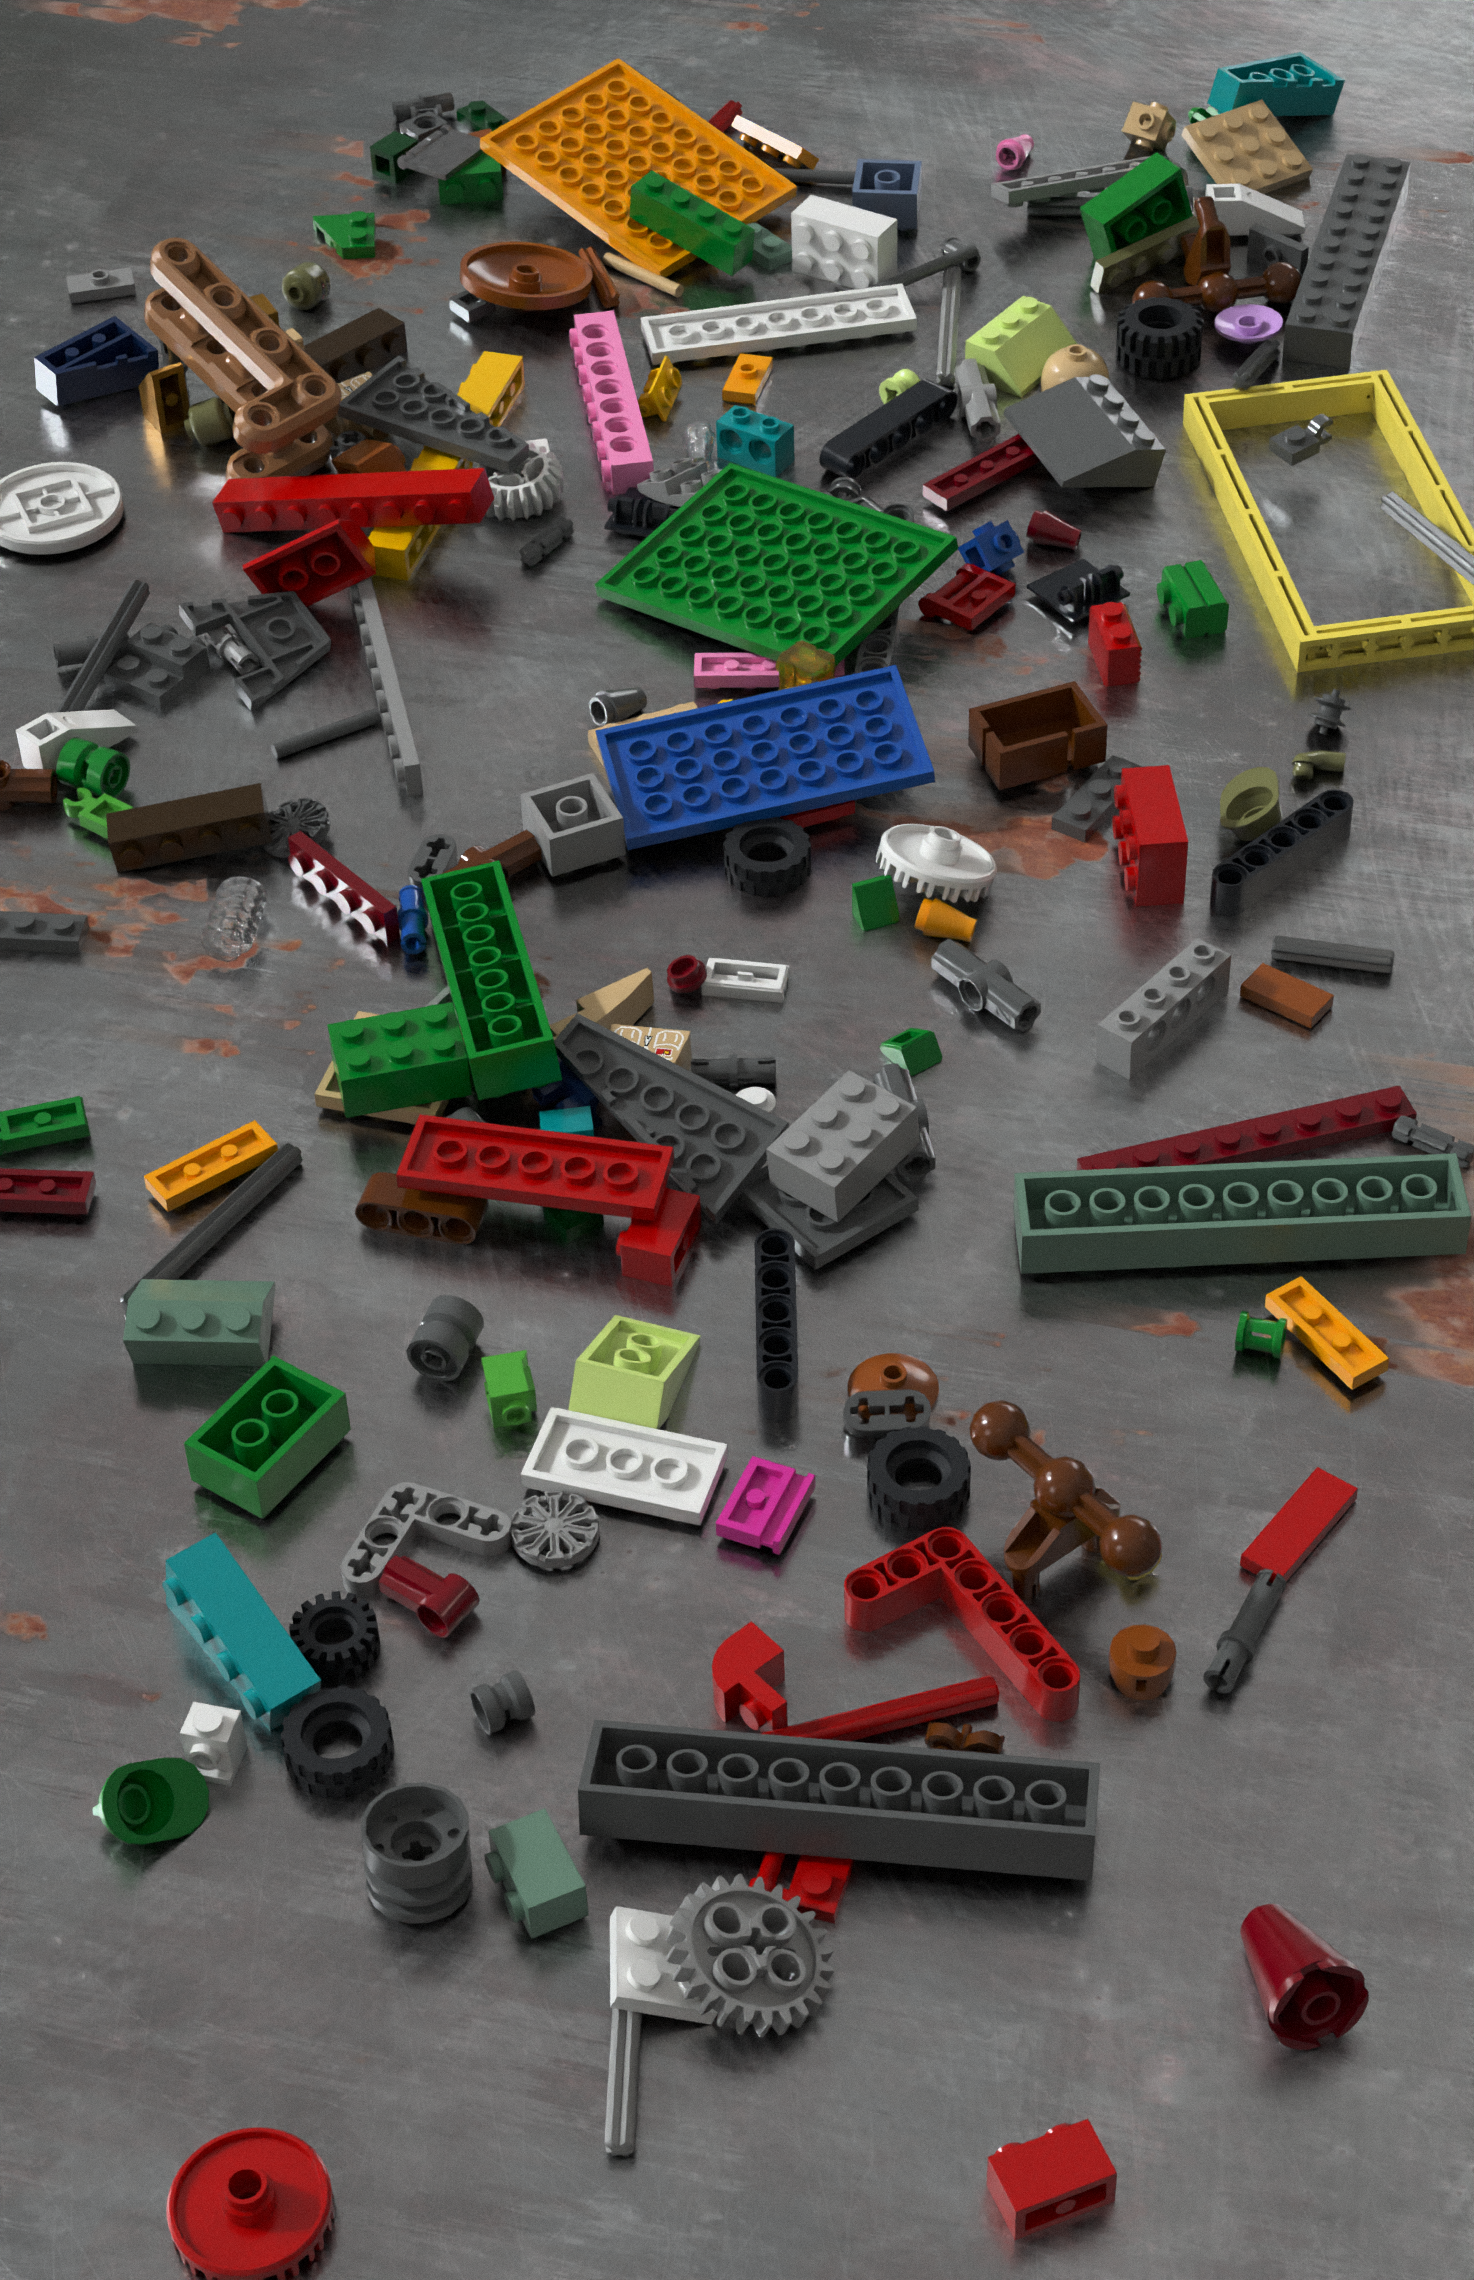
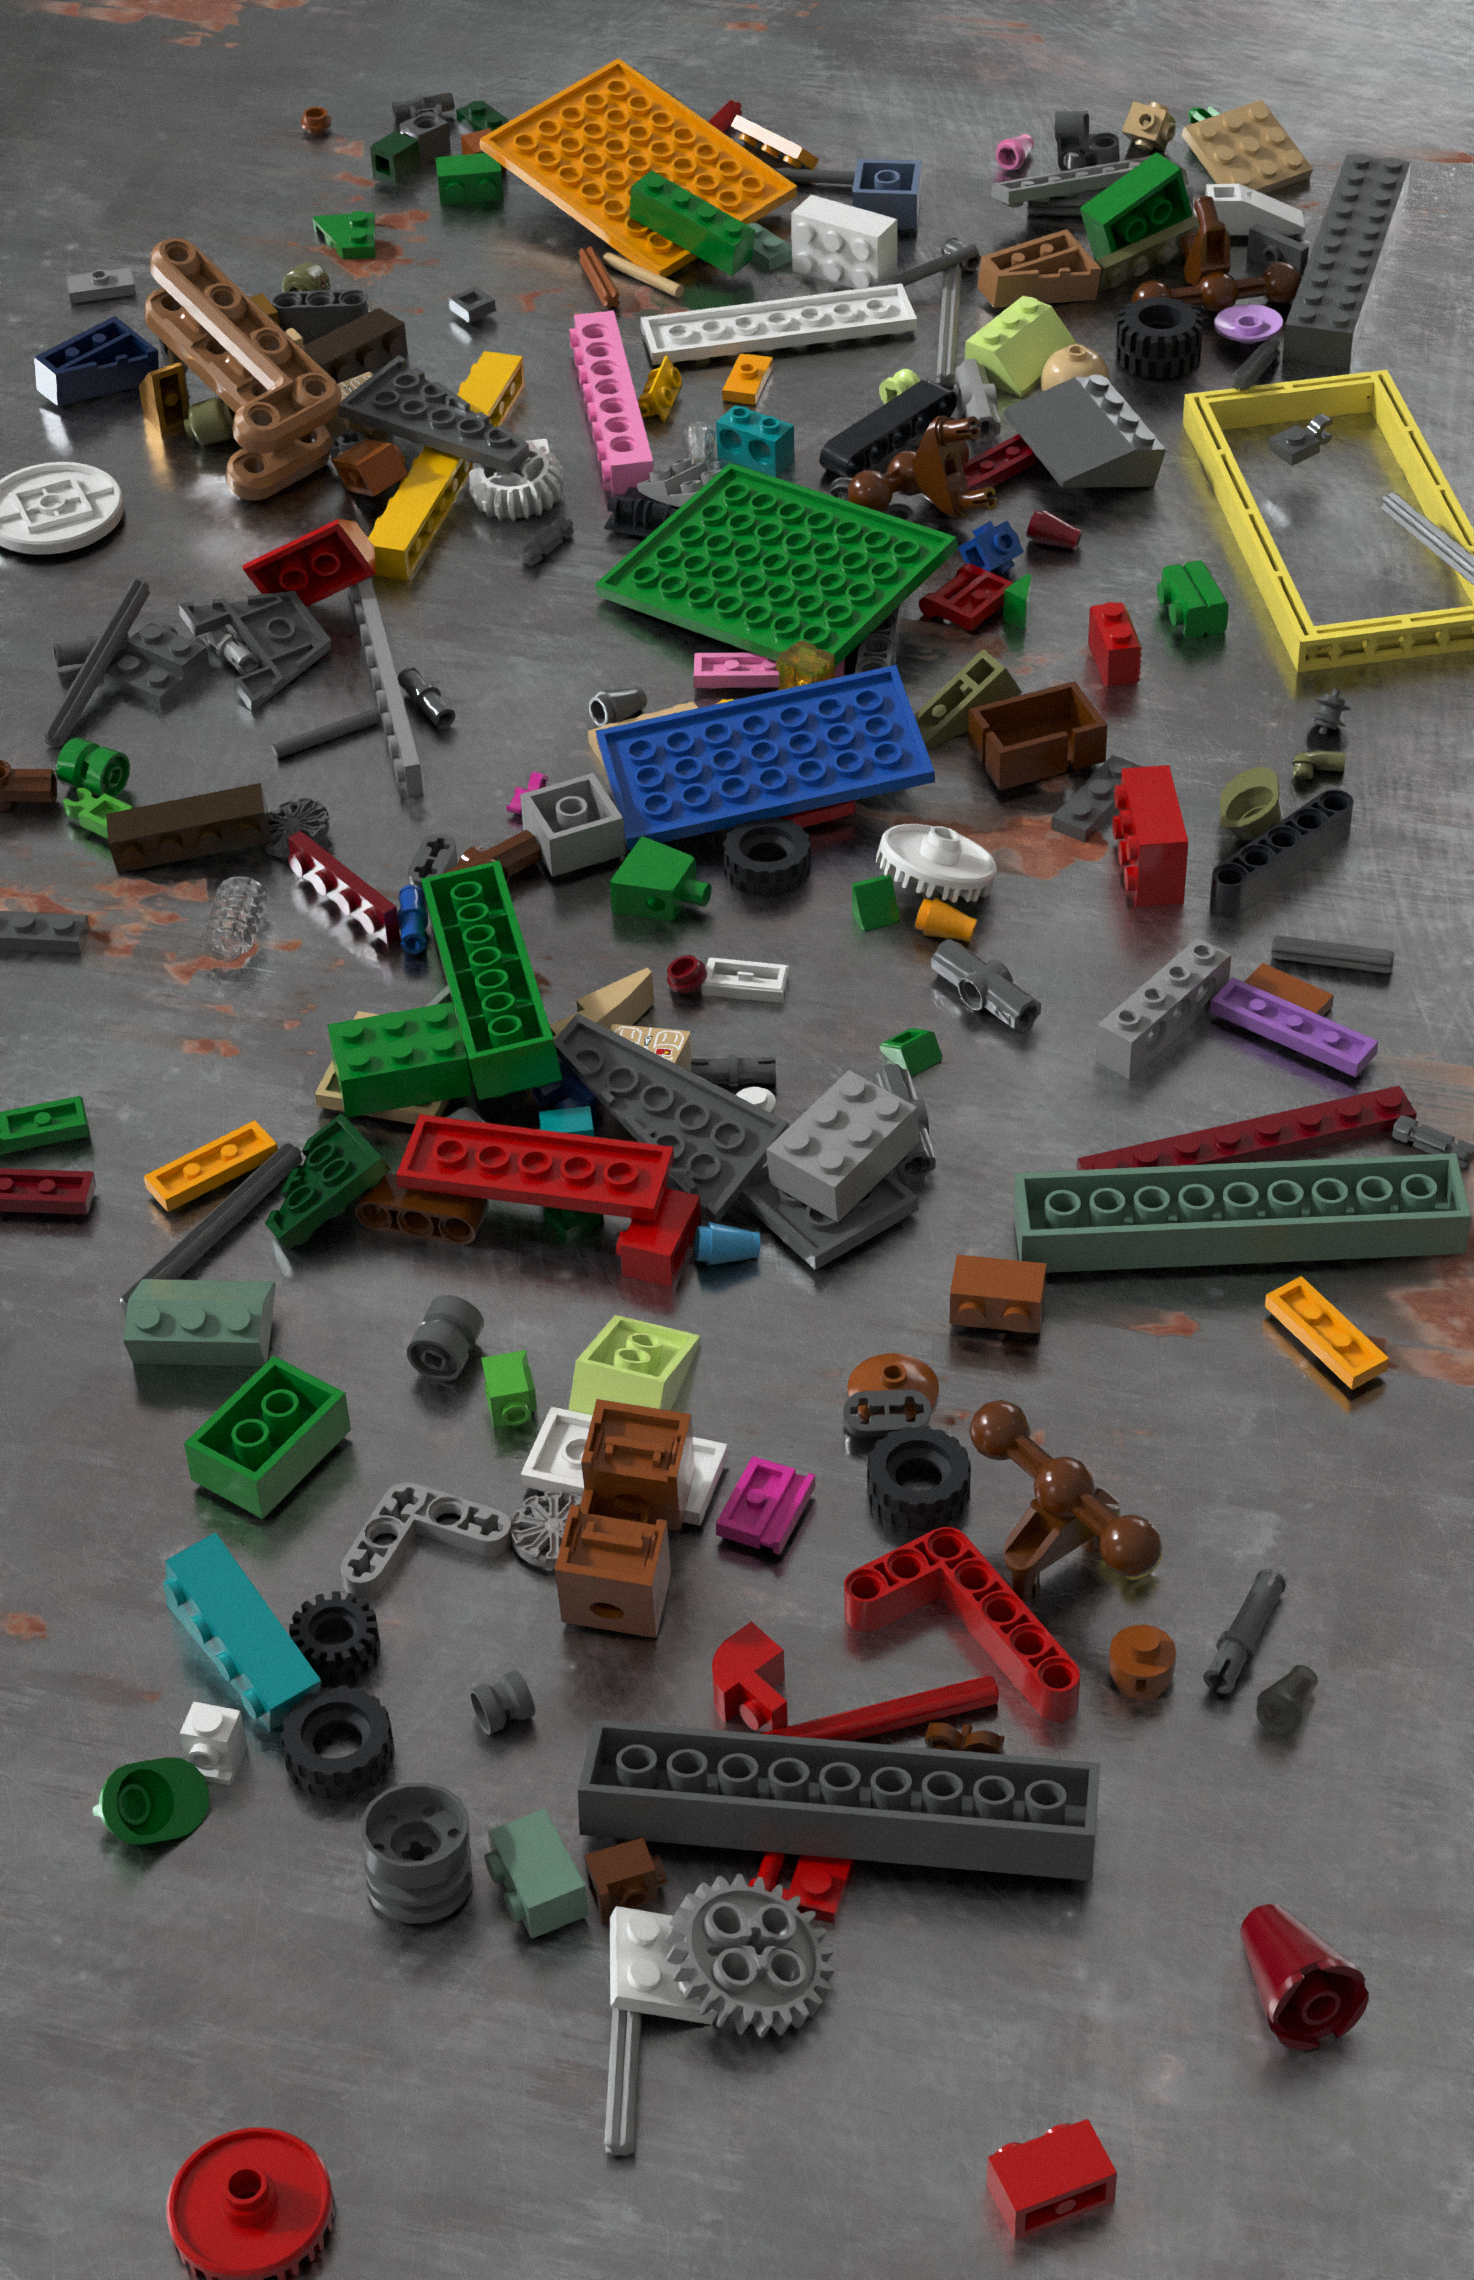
white slope [16,709,138,770] -> none
red brick [212,468,494,533] -> none
dark red piece [378,1555,480,1638] -> none
flat silver piece [397,124,484,181] -> none
dark orange dish [459,242,593,310] -> none
black beam [754,1228,799,1422] -> none
black hinge [1026,558,1130,622] -> none
teal wedge [1207,52,1345,116] -> none
green bush [1235,1311,1288,1359] -> none
red tile [1240,1467,1358,1583] -> none
none -> dark green plate [265,1113,392,1252]
none -> dark grey beam [272,289,370,336]
none -> dark orange plate [301,107,332,135]
none -> dark grey pin [398,667,456,729]
none -> dark pink piece [506,771,548,815]
none -> dark orange piece [555,1399,695,1638]
none -> reddish brown brick [584,1837,667,1925]
none -> green torso [610,836,712,921]
none -> dark azure cone [694,1222,760,1266]
none -> reddish brown connector [847,415,997,519]
none -> olive slope [914,649,1022,750]
none -> dark orange brick [949,1254,1047,1334]
none -> medium nougat wedge [977,229,1101,308]
none -> green slope [1003,573,1032,629]
none -> dark grey piece [1055,111,1120,171]
none -> medium lavender plate [1210,977,1379,1077]
none -> clear smoke cone [1256,1665,1318,1734]

